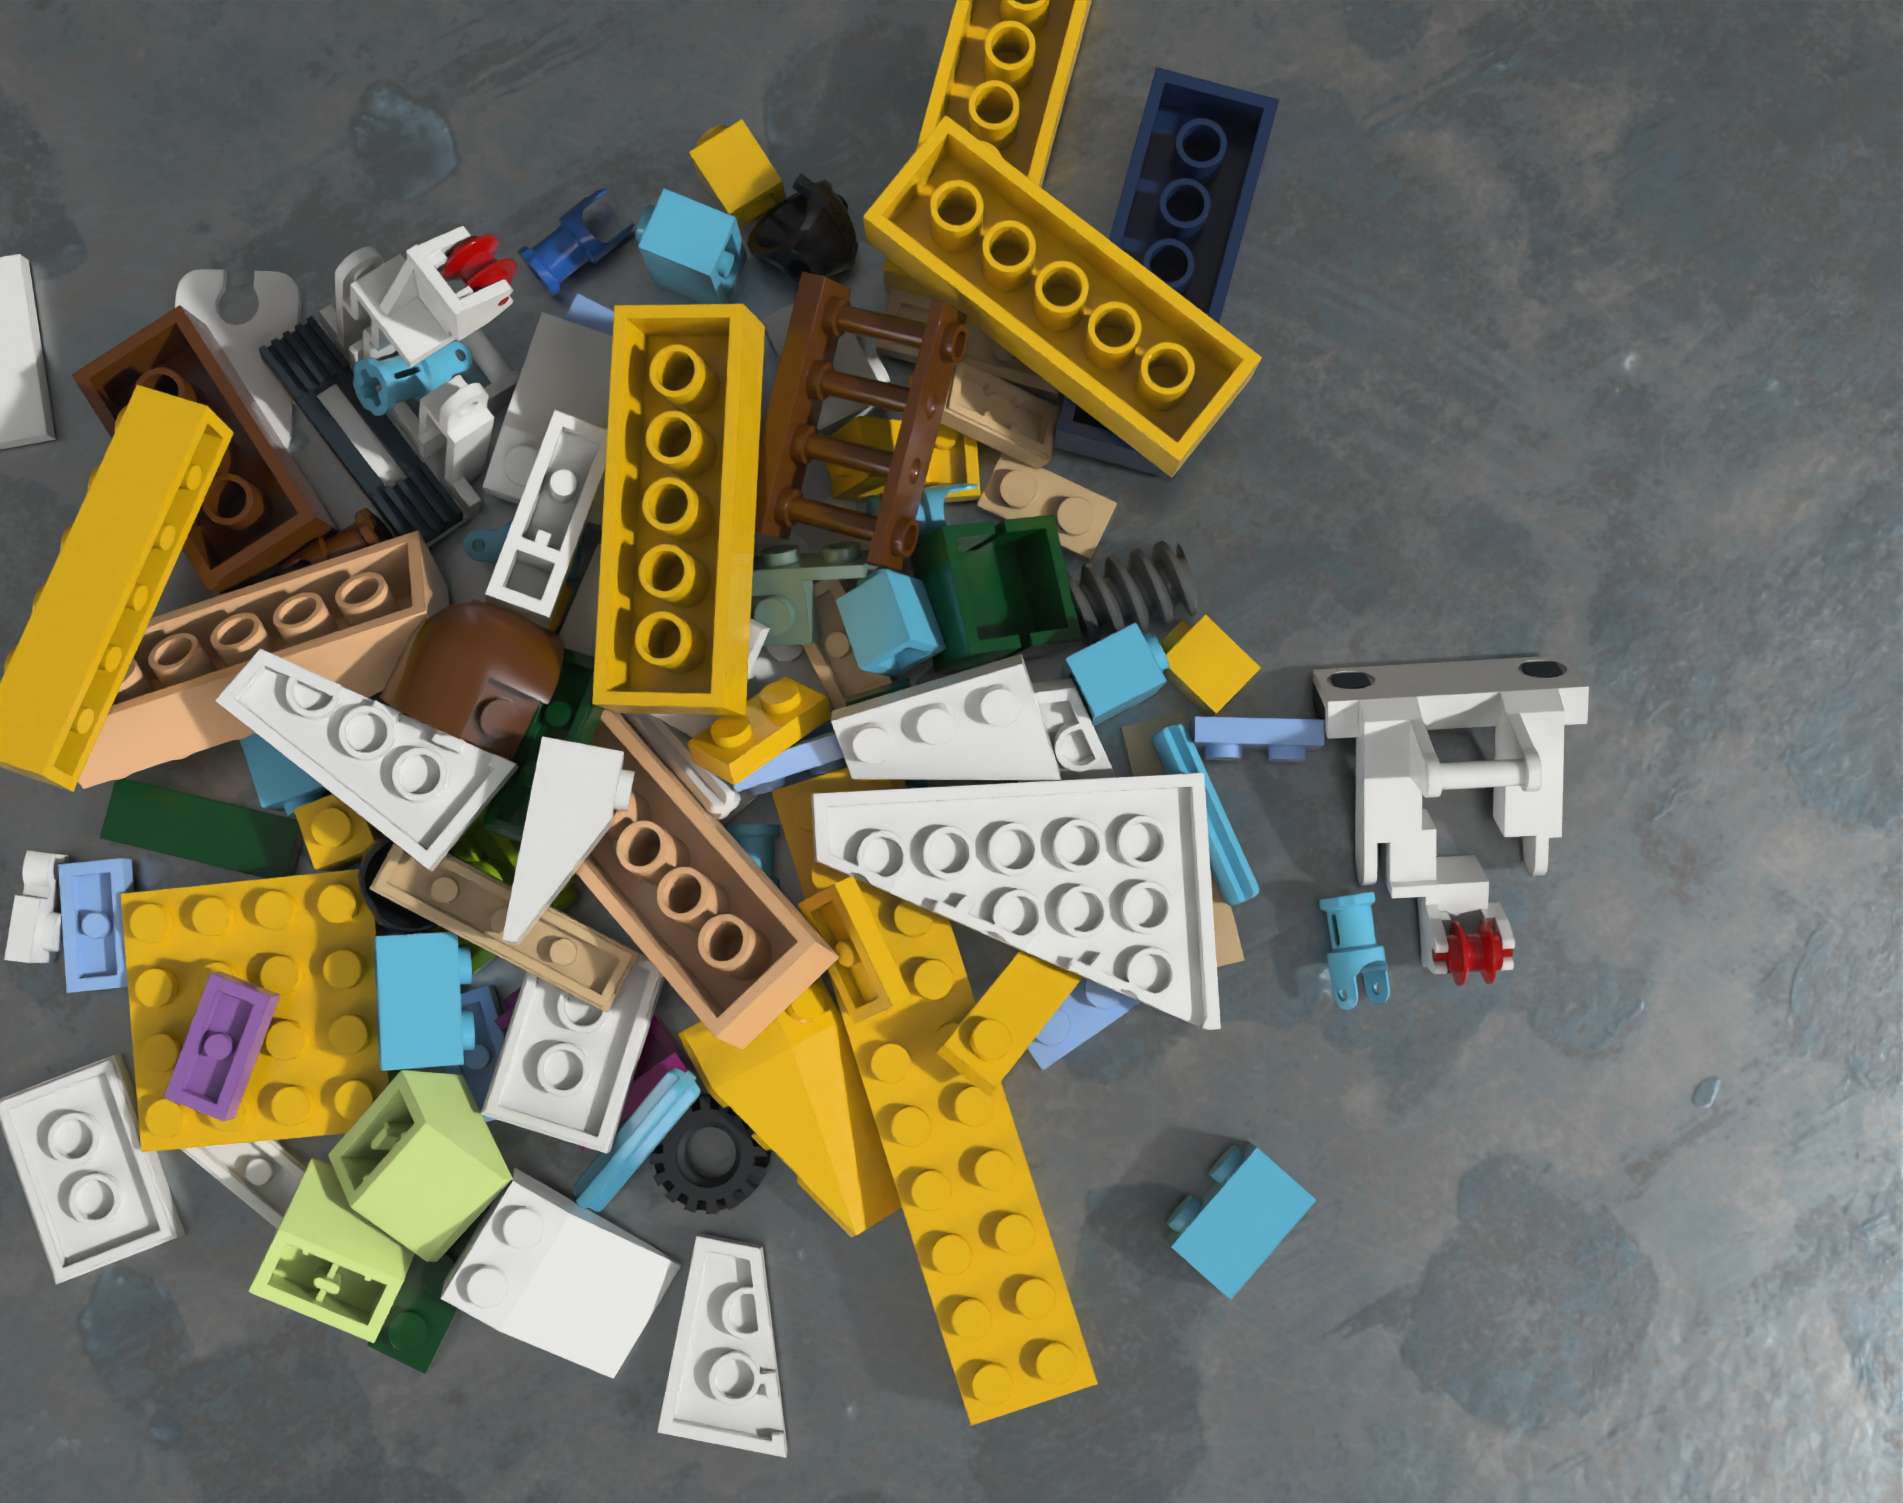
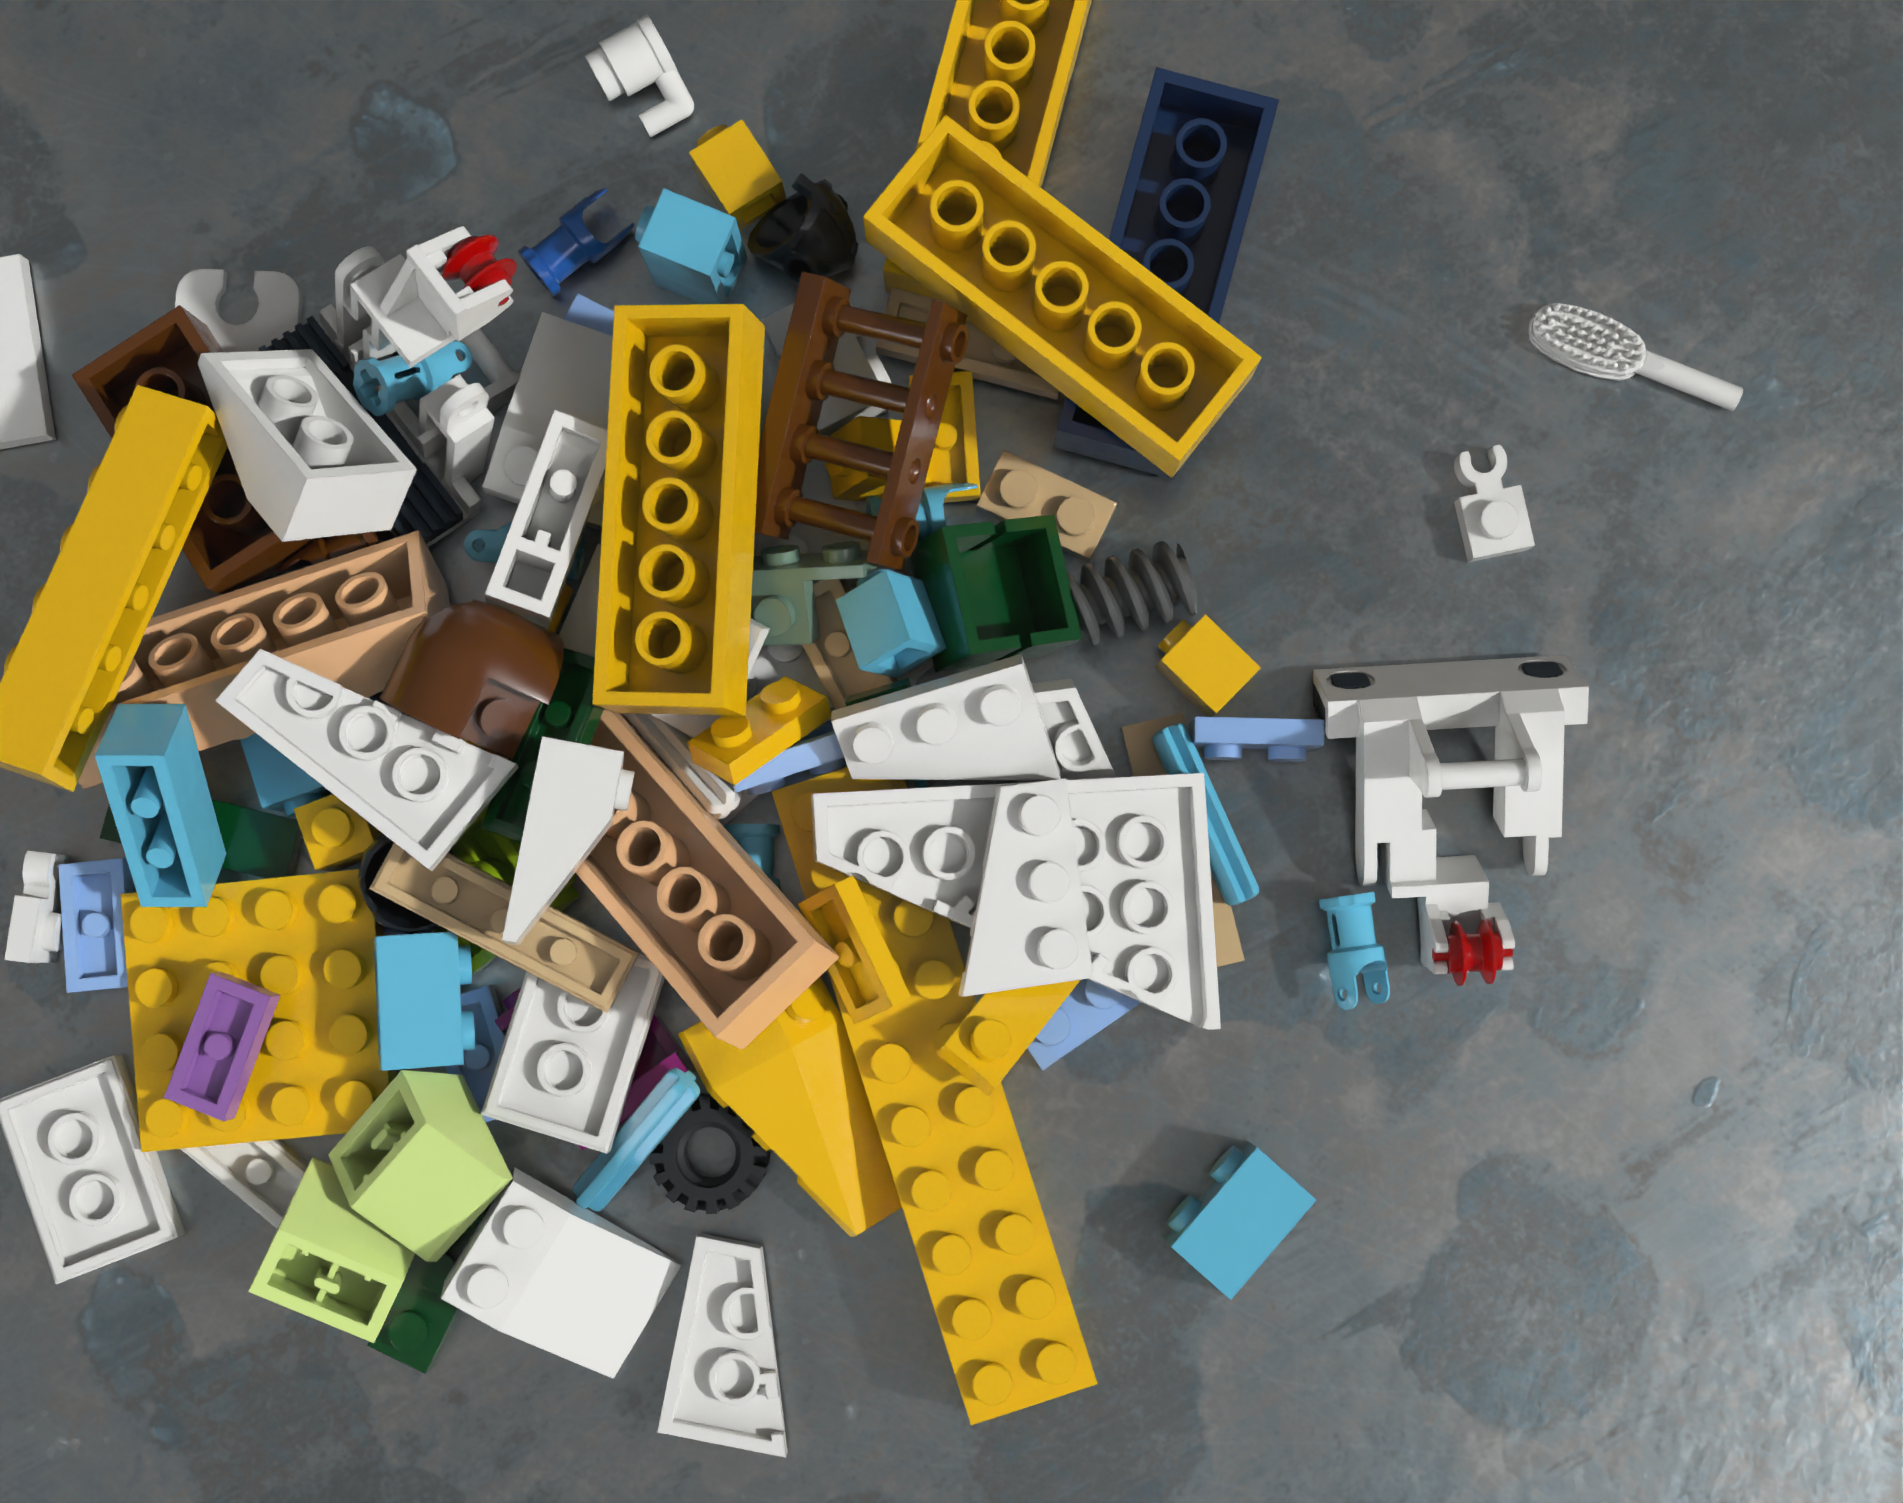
tan plate [940,360,1060,469] -> none
medium azure brick [1059,623,1169,726] -> none
none -> medium azure brick [95,704,226,907]
none -> white slope [198,349,417,542]
none -> white piece [584,14,694,137]
none -> white wing [958,778,1094,997]
none -> white plate [1454,445,1535,562]
none -> white piece [1528,303,1744,411]

